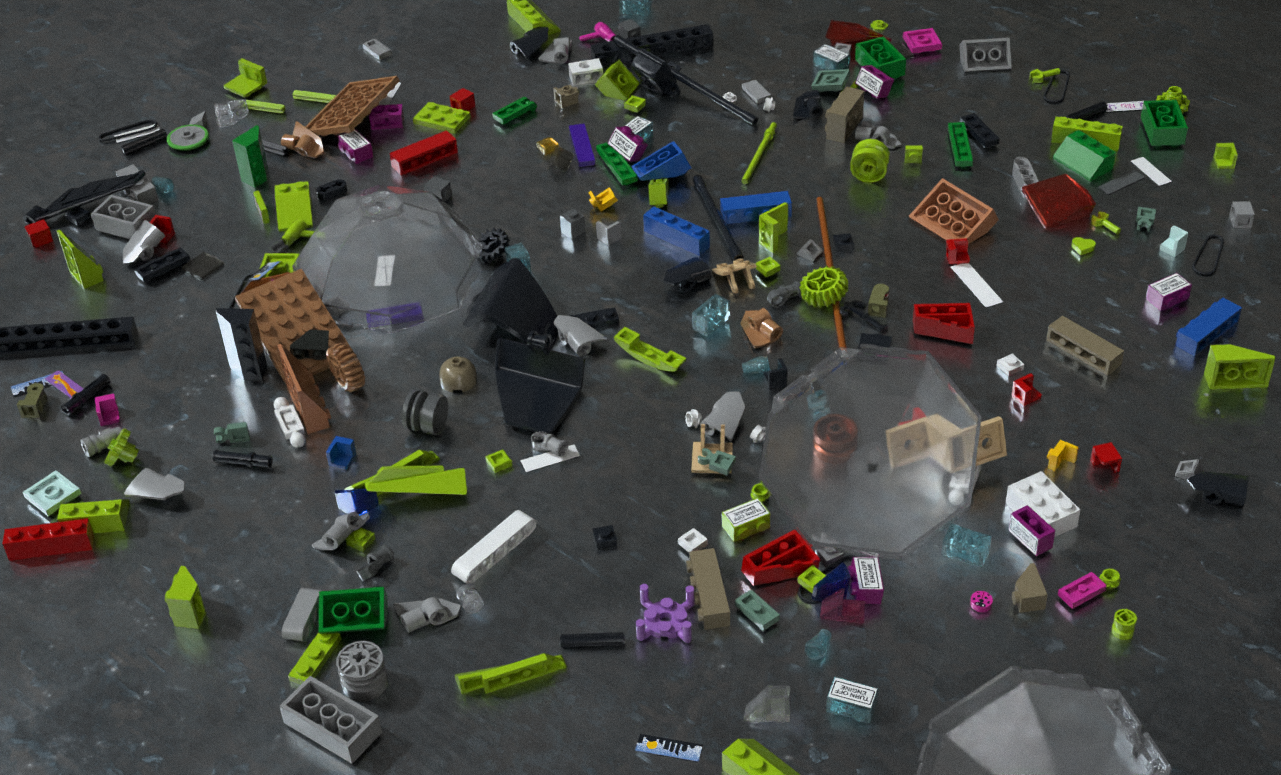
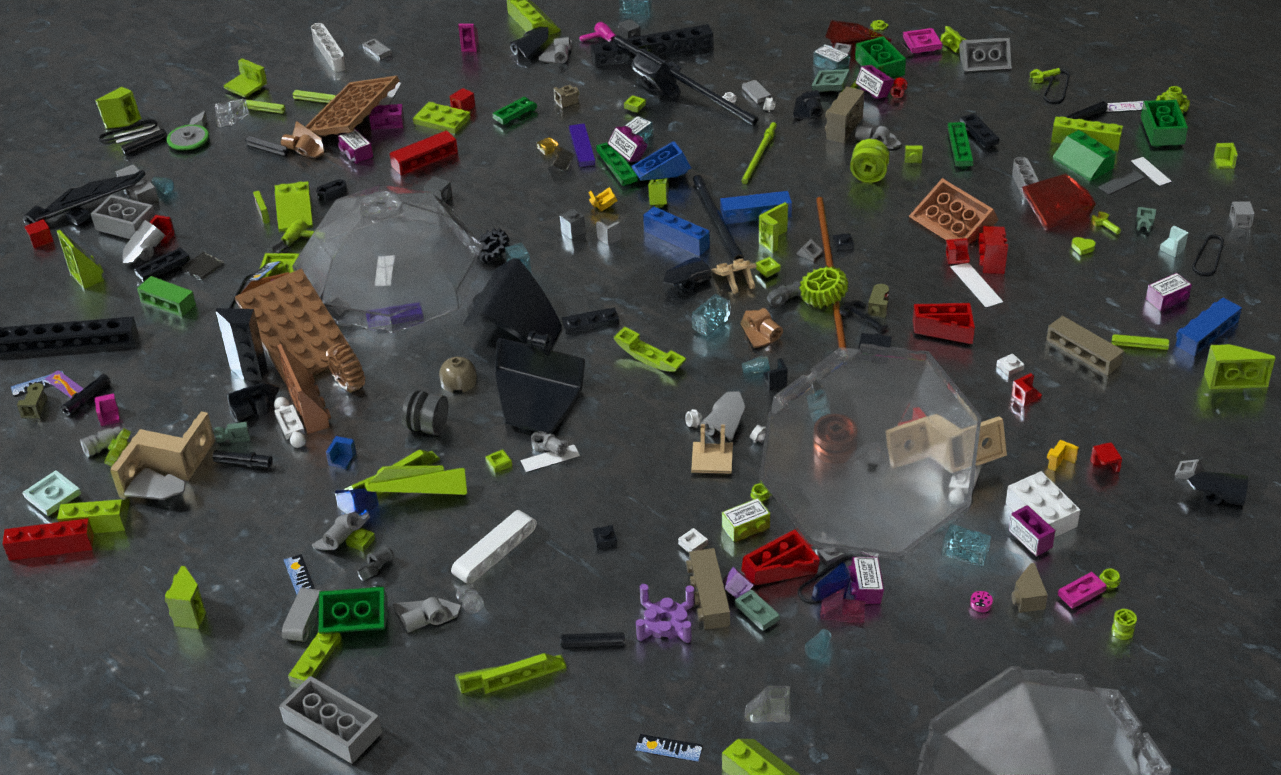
green slope [232,125,268,188] -> none
pearl dark grey slope [290,330,329,360] -> none
light grey wheel [336,641,388,702] -> none
light grey panel [554,315,607,357] -> none
white brick [568,58,603,86] -> none
lime slope [594,60,640,101] -> none
sand green plate [698,448,736,475] -> none
lime plate [798,565,828,595] -> none
brick [826,677,879,723] -> none
none -> lime slope [95,87,142,129]
none -> tan bracket [110,412,215,499]
none -> bright green brick [137,276,196,317]
none -> black panel [227,382,280,422]
none -> sticker [284,554,315,594]
none -> white beam [311,23,346,72]
none -> dark pink slope [458,24,479,52]
none -> medium lavender panel [722,567,753,599]
none -> red bush [890,78,908,98]
none -> lime hips [940,26,967,53]
none -> red wedge [978,226,1008,274]
none -> lime axle [1111,334,1169,350]

